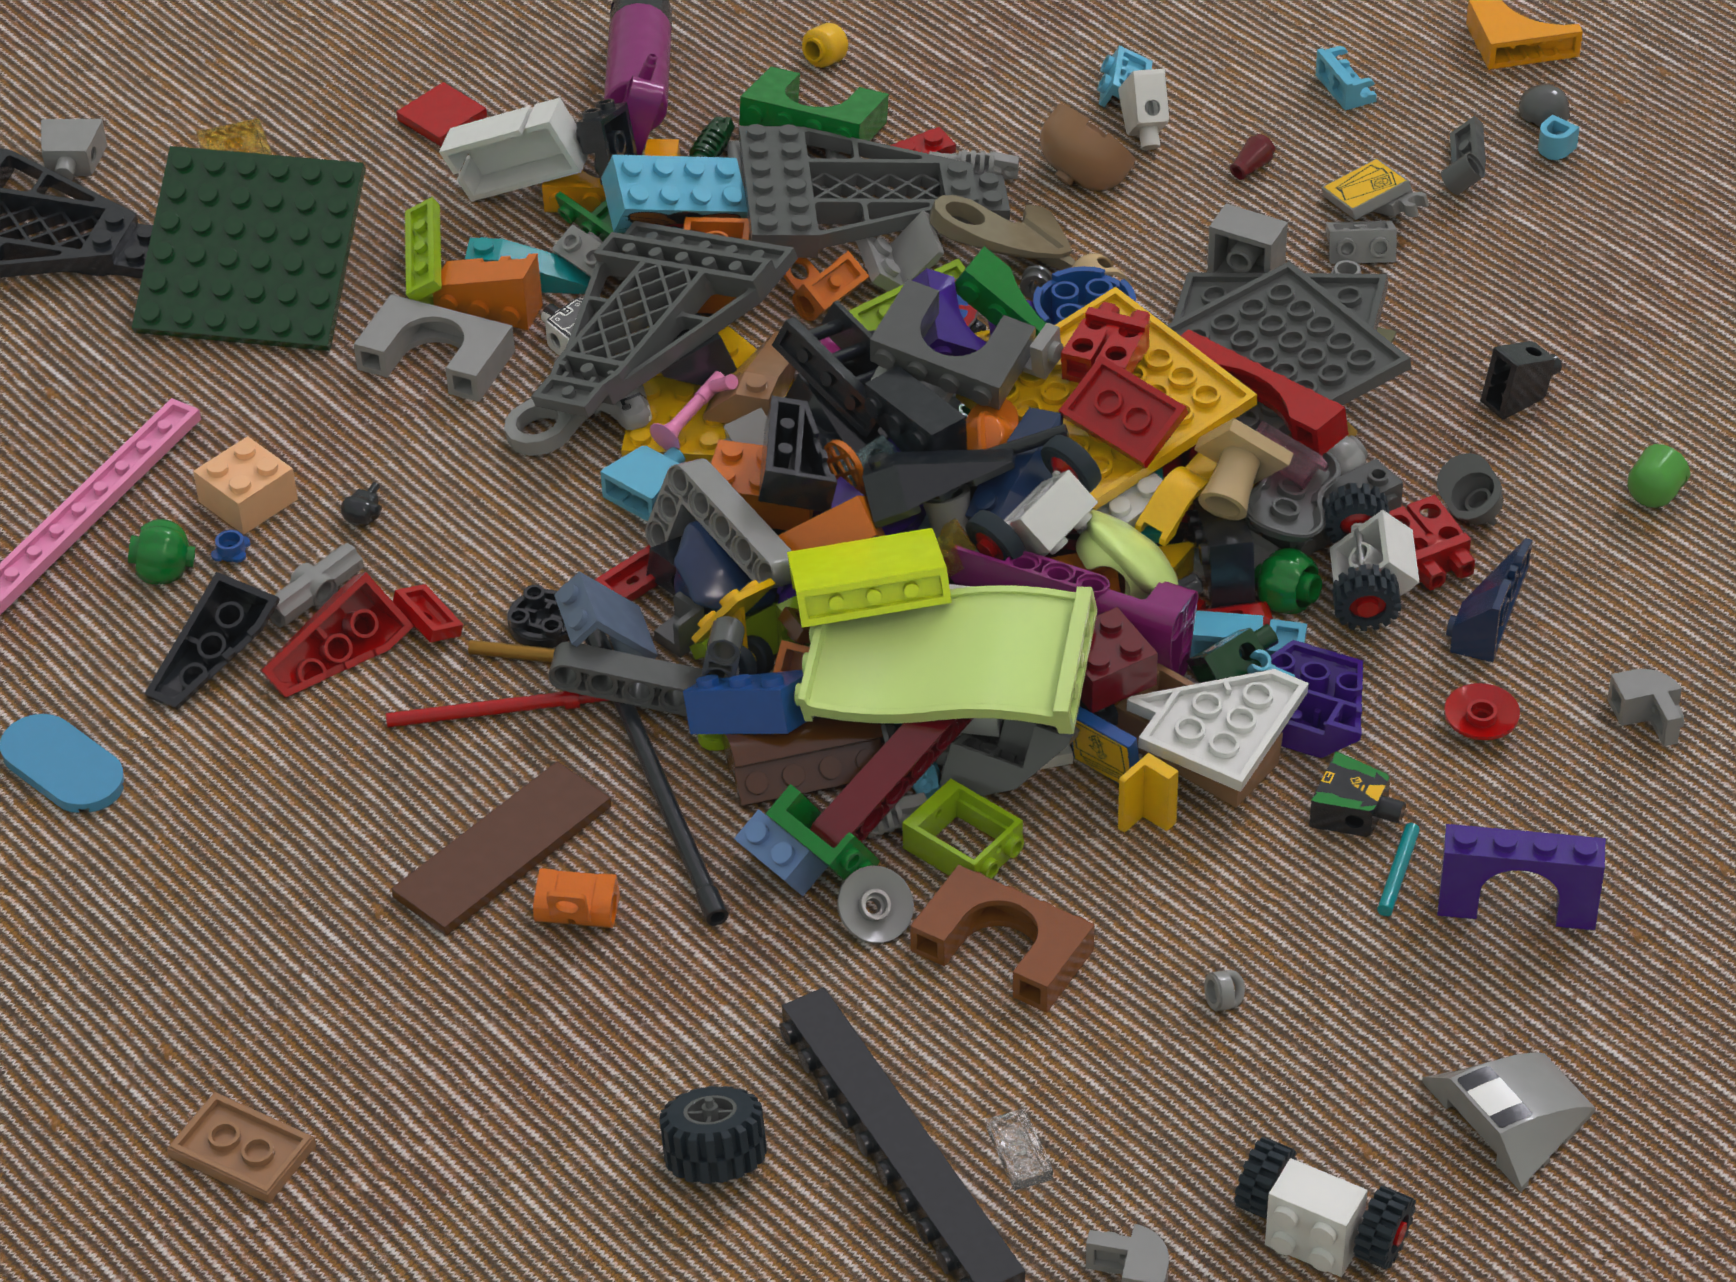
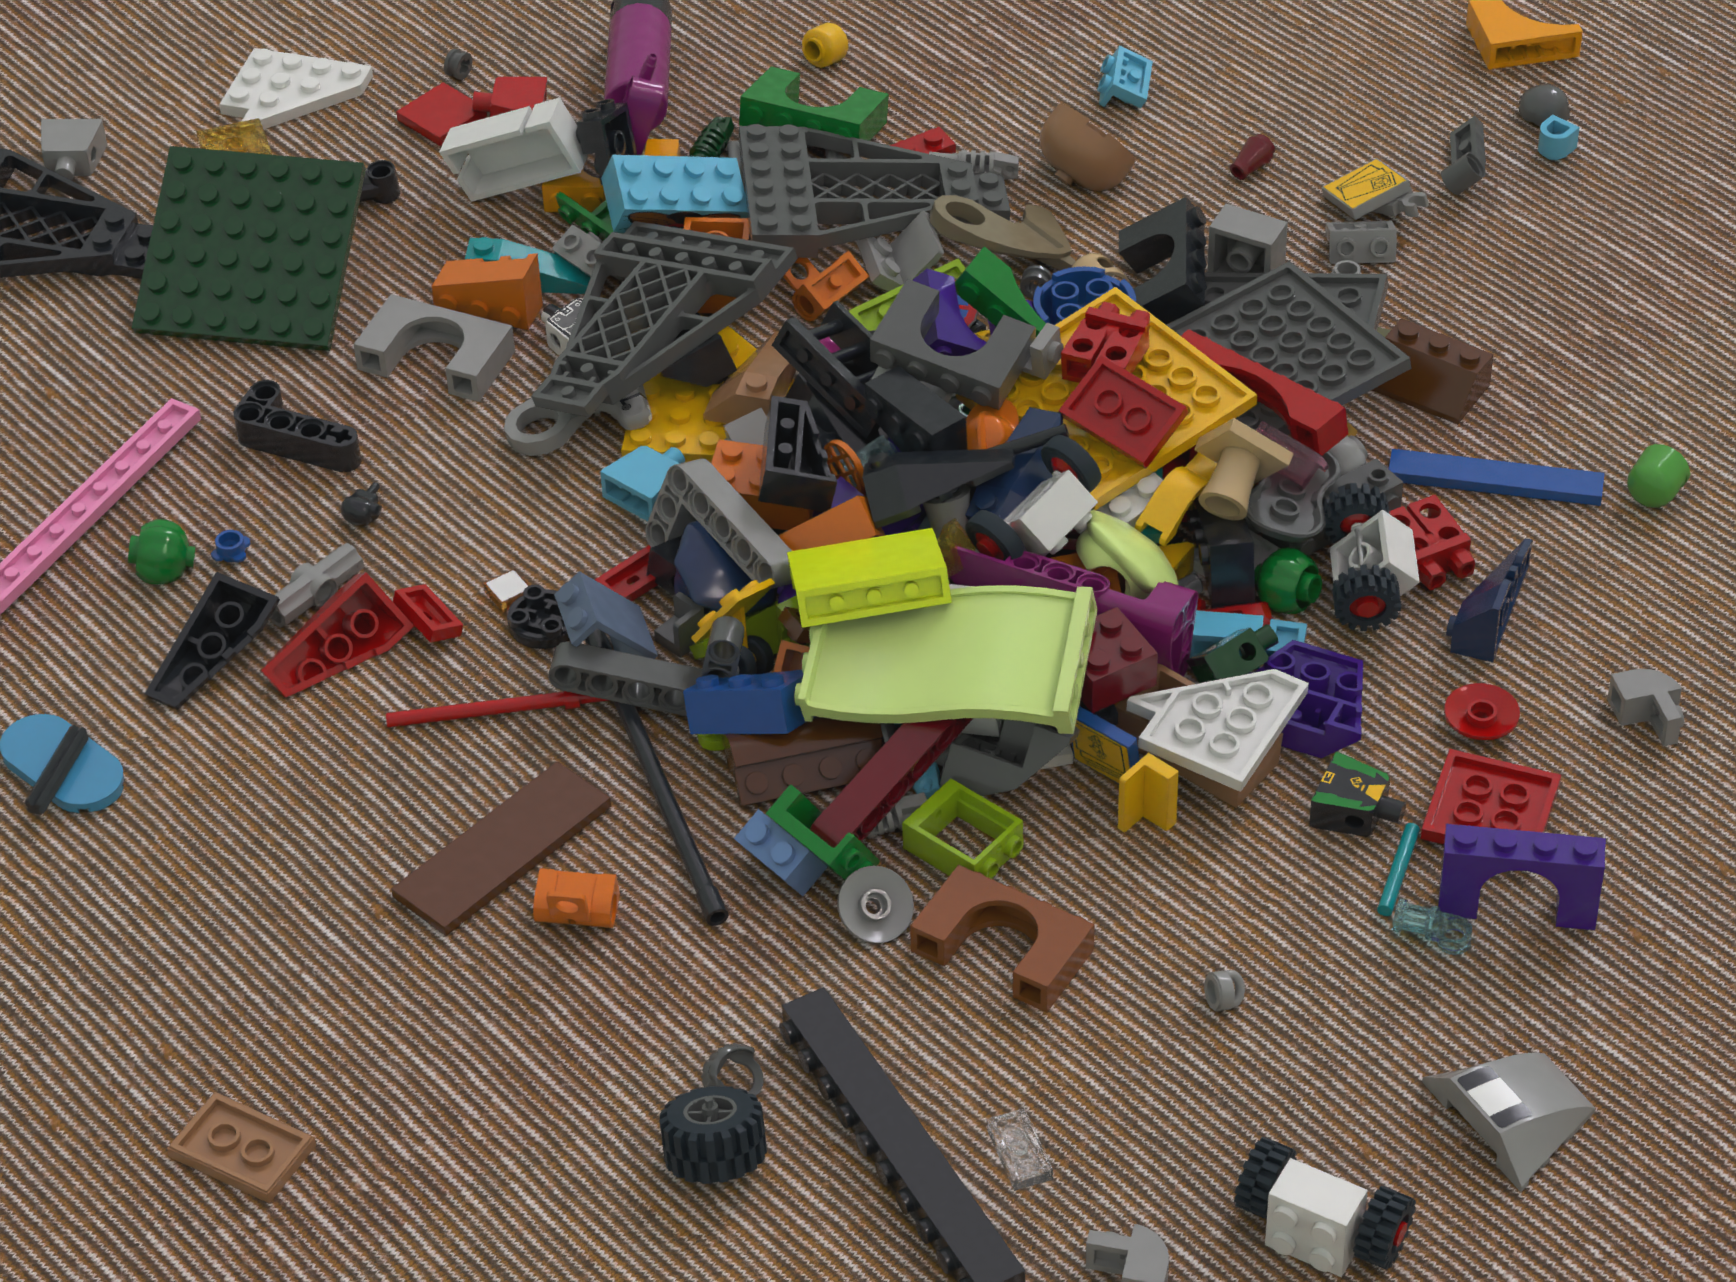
light nougat brick [193,436,298,535] -> none
lime panel [405,196,442,305] -> none
pearl gold bar [468,640,555,663] -> none
bright pink piece [650,371,738,450] -> none
white torso [1118,69,1169,150] -> none
medium azure hand [1247,649,1295,677] -> none
medium azure hinge [1315,46,1377,111] -> none
dark grey piece [1437,453,1504,526] -> none
black torso [1480,341,1562,419] -> none
none -> black axle [25,725,88,815]
none -> white wing [219,48,373,136]
none -> black beam [233,380,362,472]
none -> black piece [360,160,400,204]
none -> dark grey bush [444,48,472,80]
none -> red torso [472,77,547,117]
none -> white tile [483,568,530,612]
none -> dark grey piece [701,1043,764,1096]
none -> black arch [1118,197,1207,325]
none -> reddish brown slope [1372,318,1494,425]
none -> blue tile [1389,449,1605,506]
none -> clear light blue connector [1392,898,1472,955]
none -> red plate [1420,749,1561,844]

